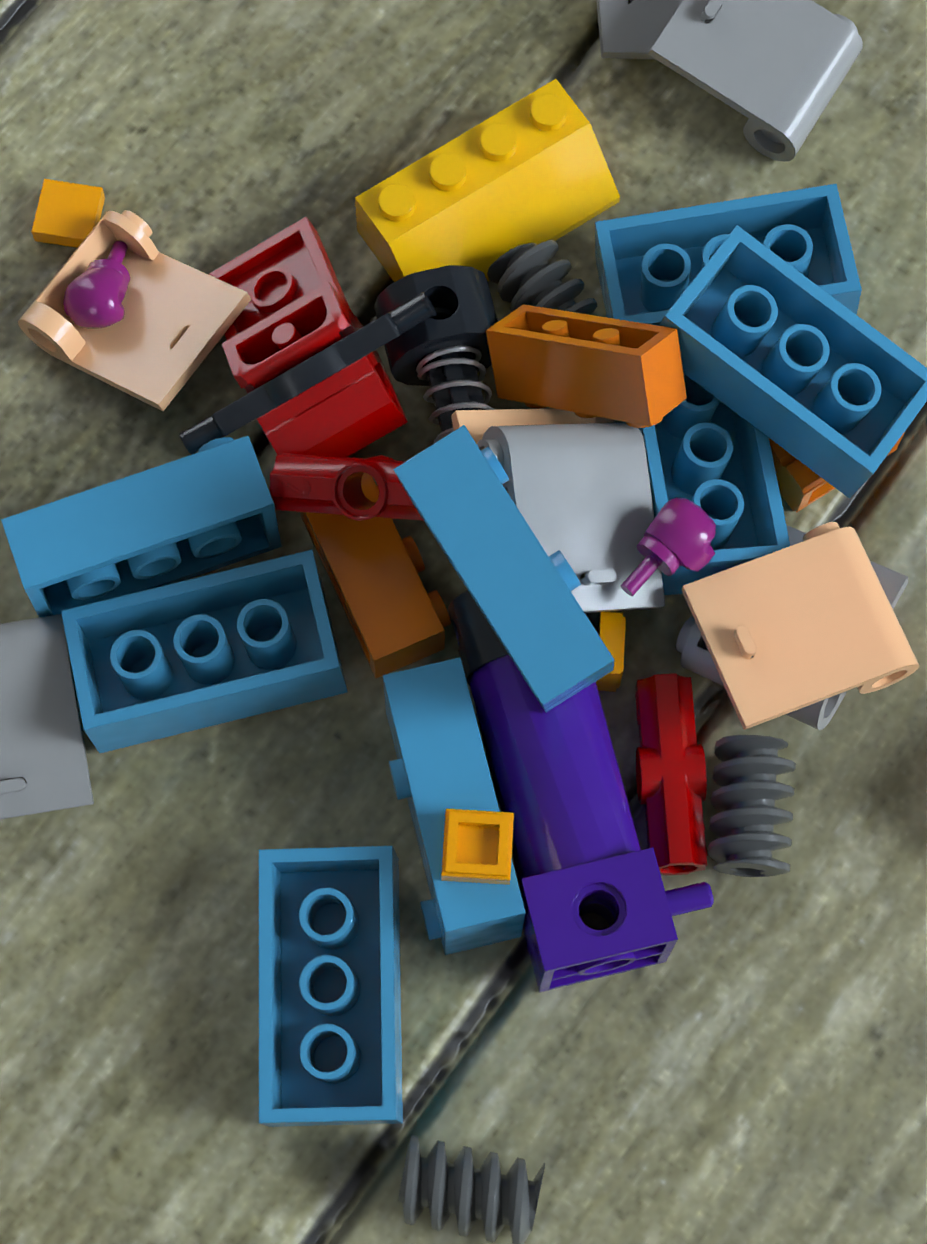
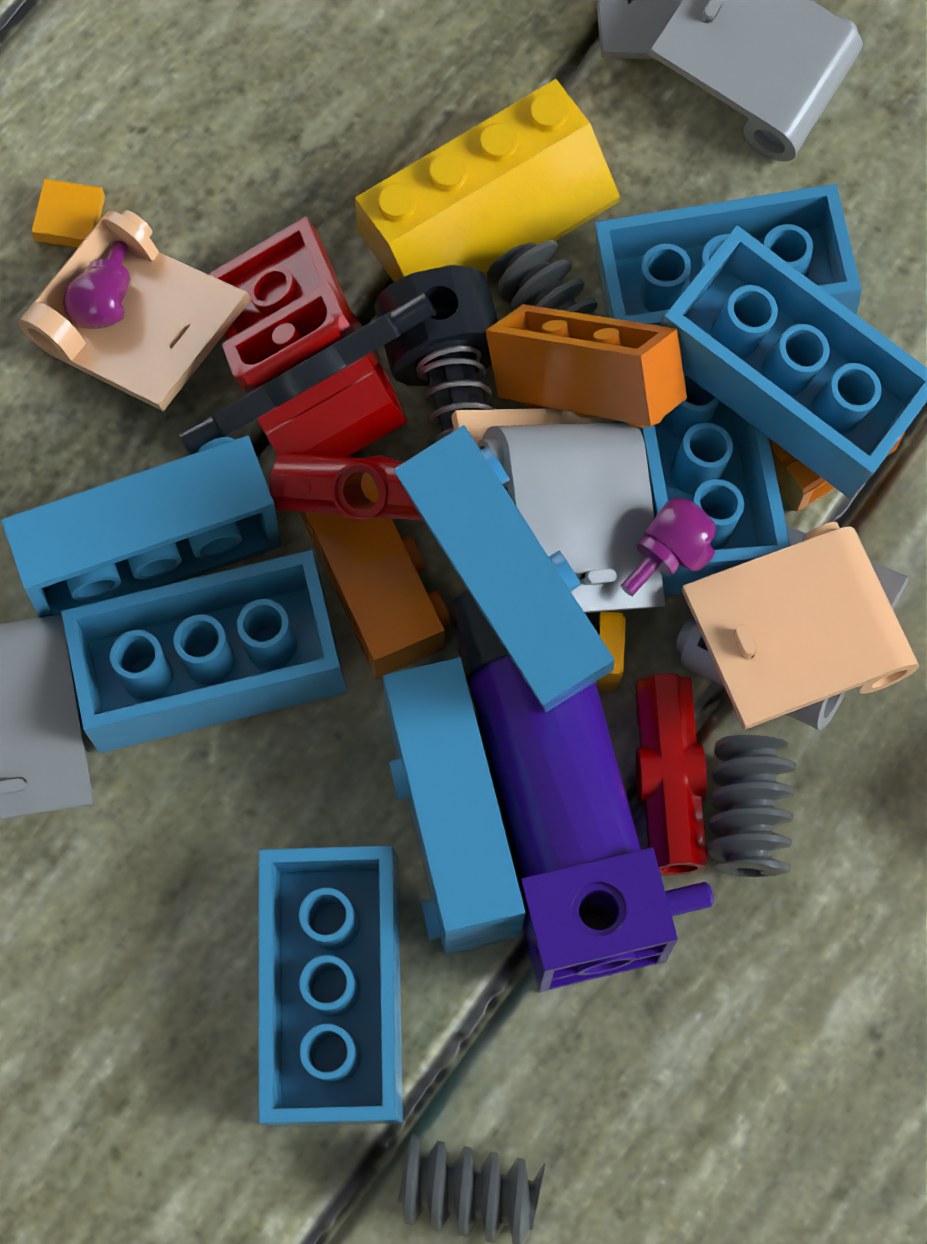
light orange tile [441,809,514,885] -> none

